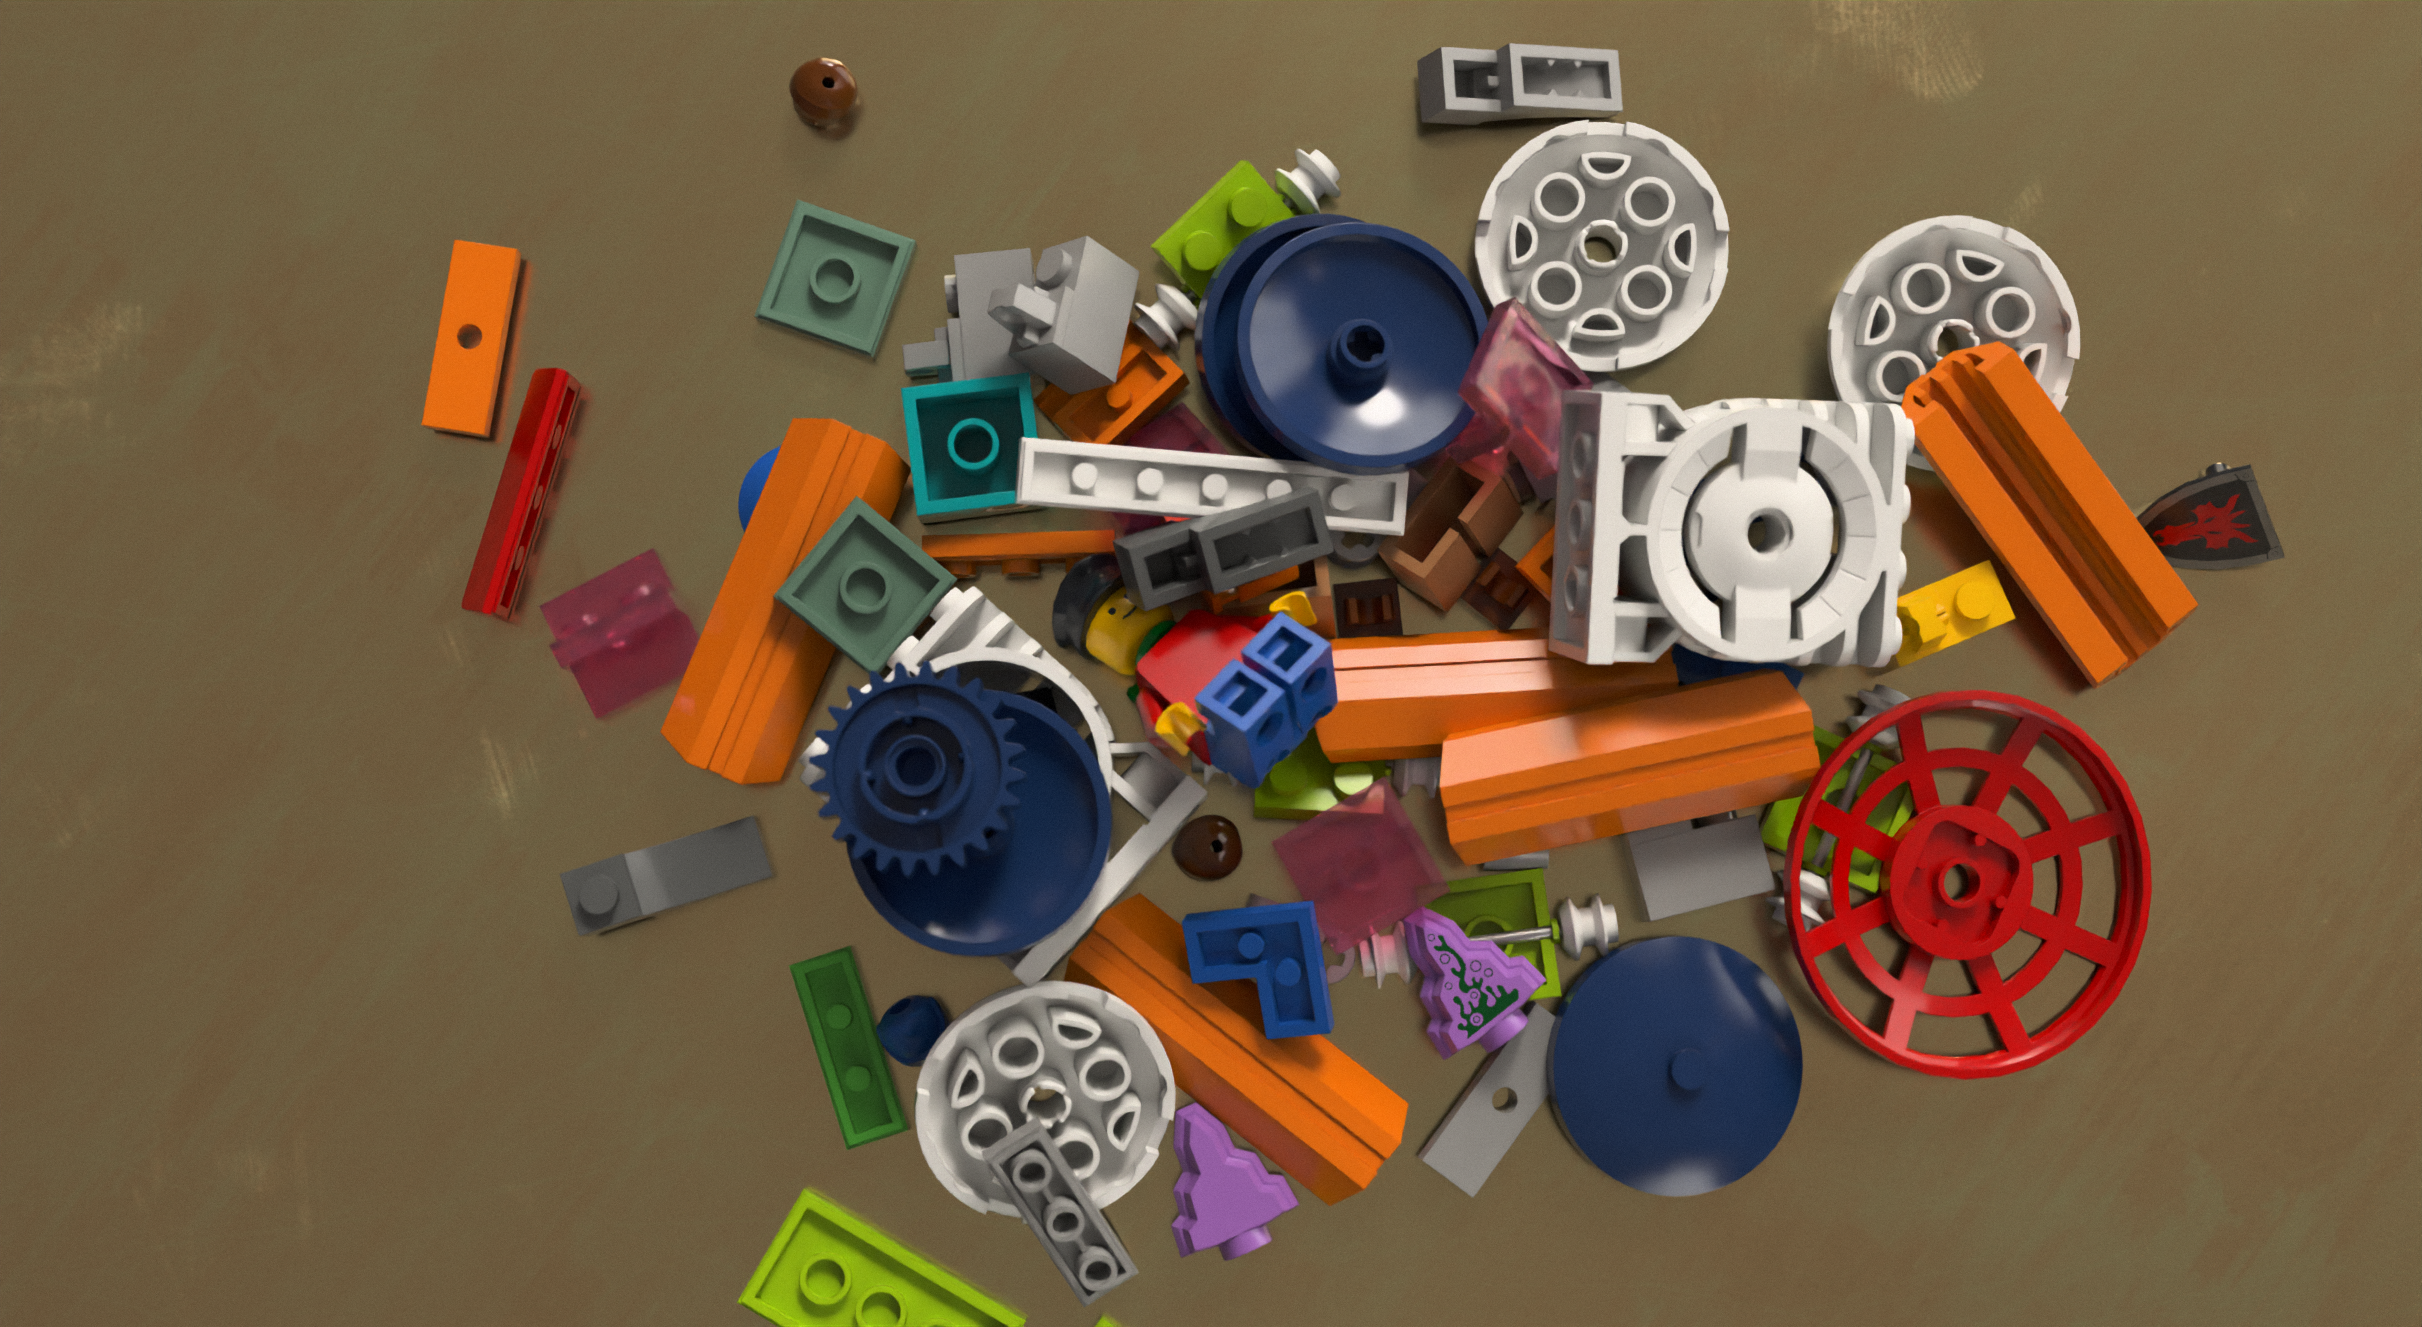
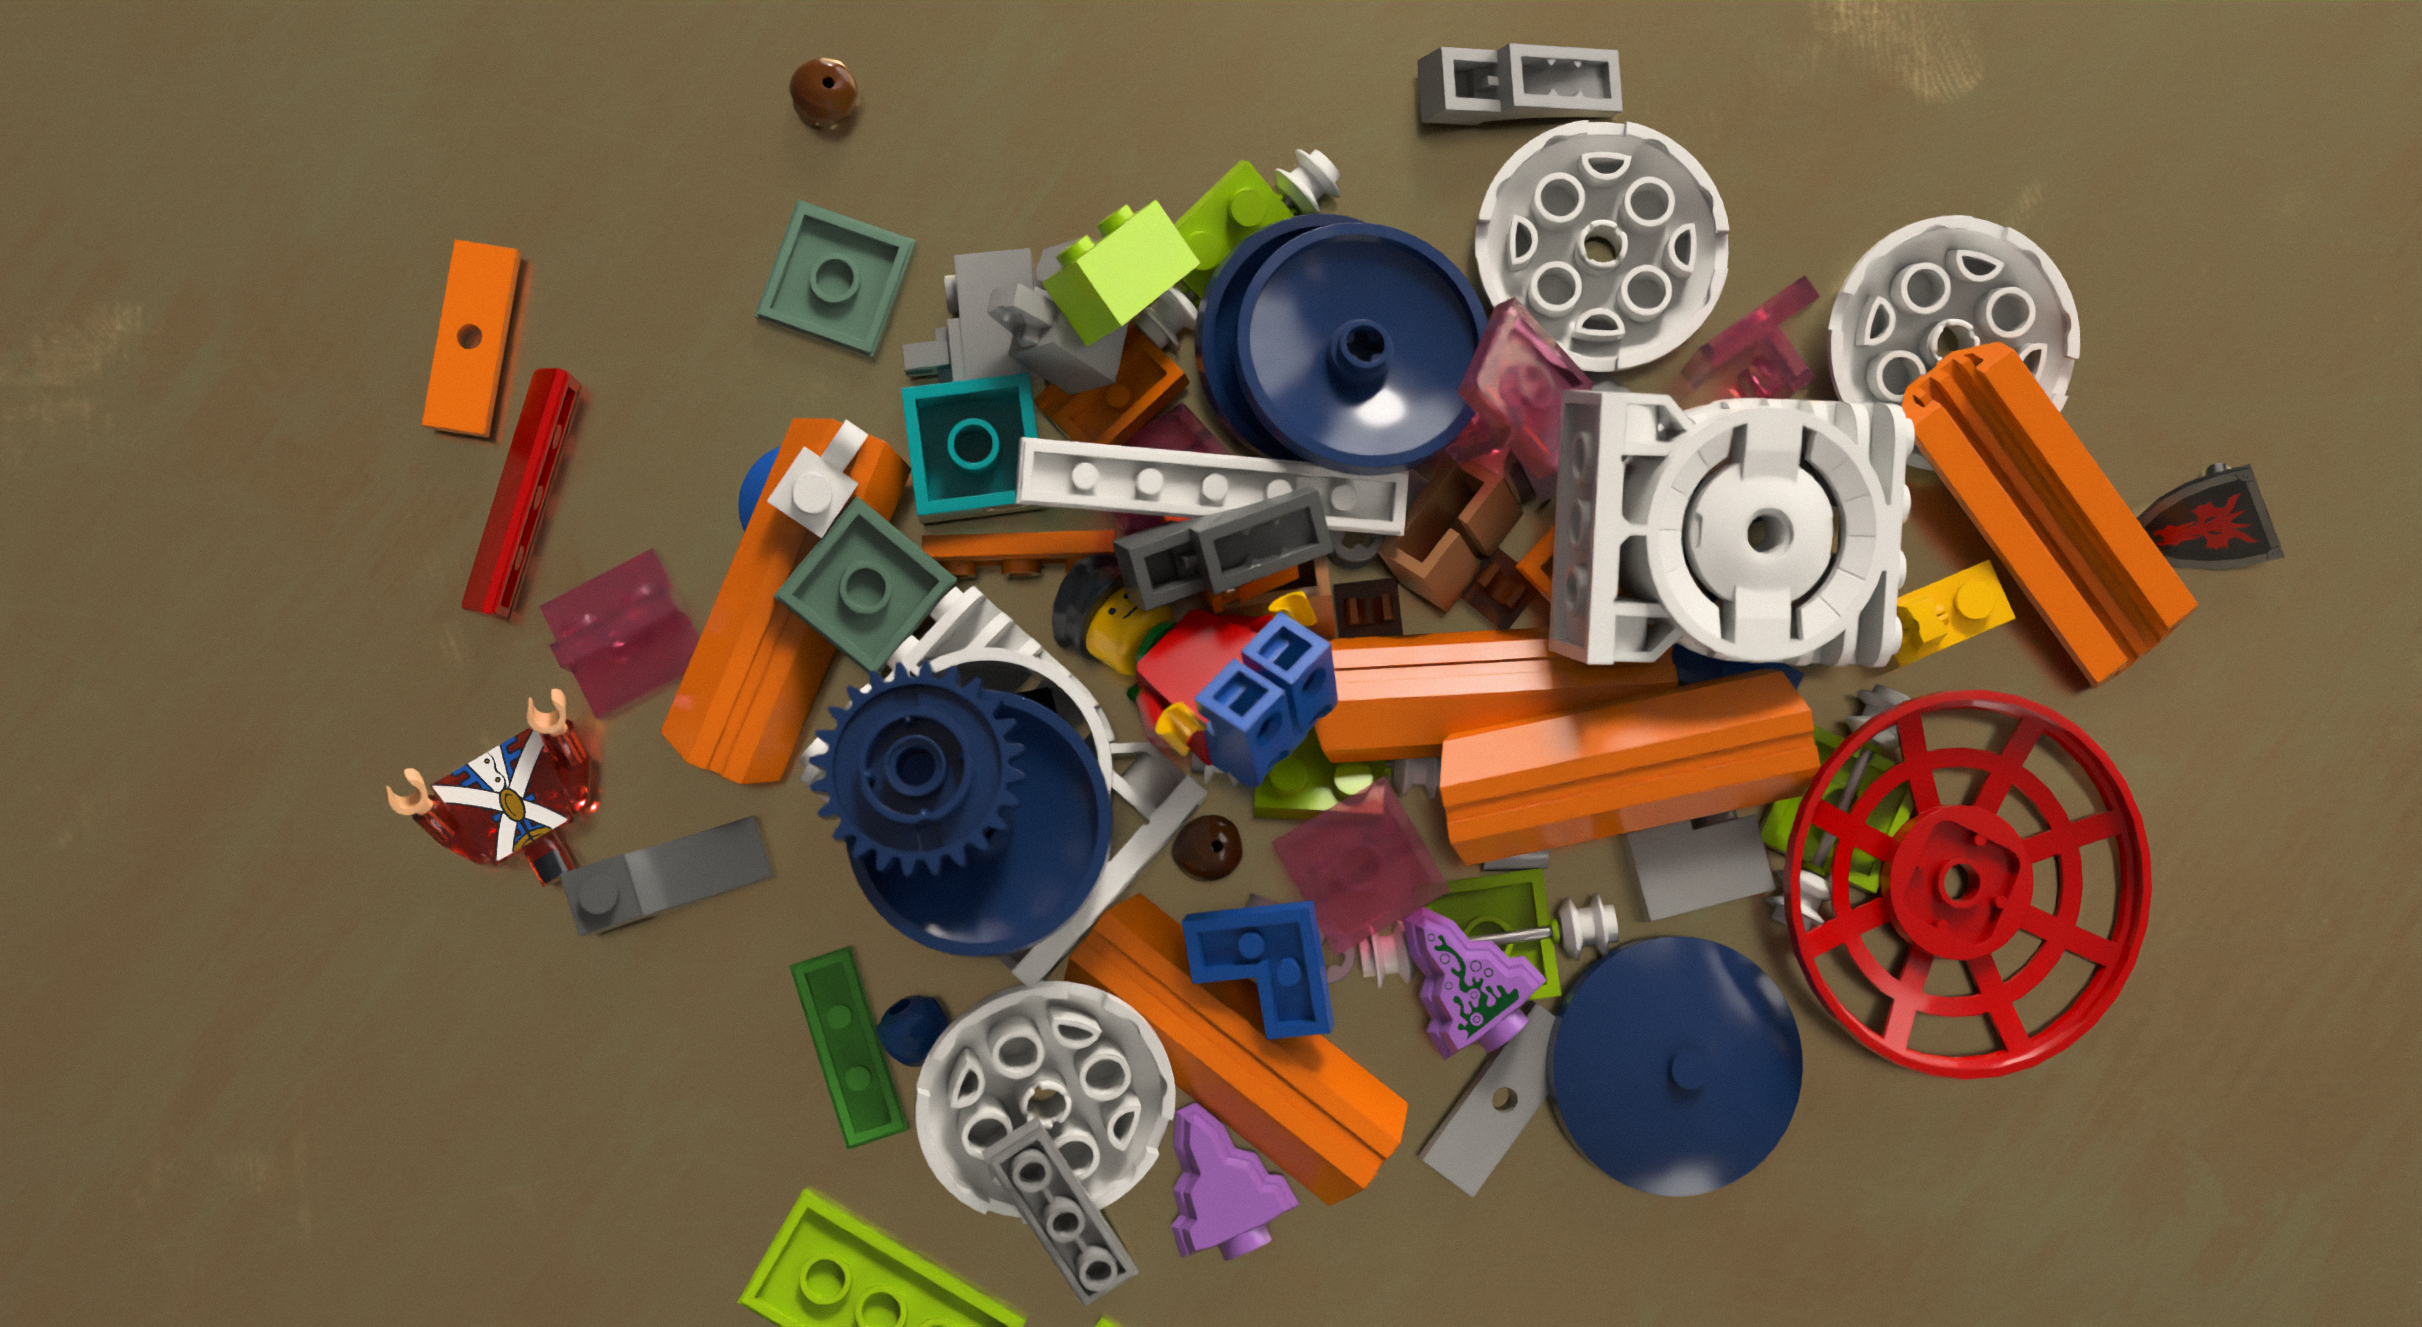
none -> torso [385,689,592,888]
none -> white plate [767,420,868,538]
none -> brick [1042,200,1201,347]
none -> clear pink bracket [1680,275,1820,399]

